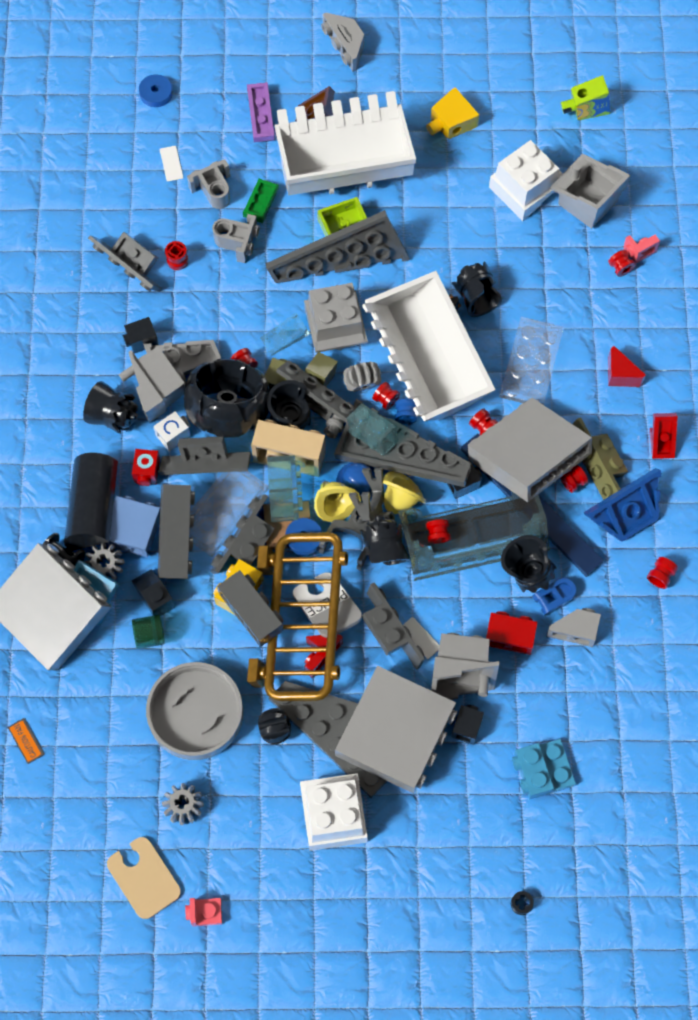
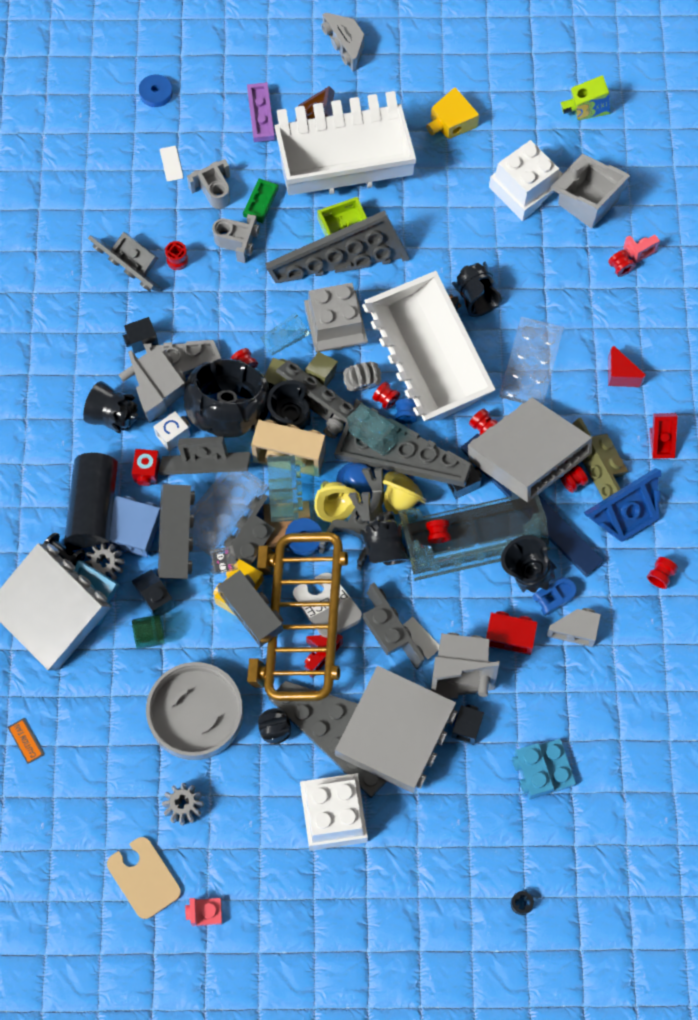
none -> clear tile [210,545,238,575]

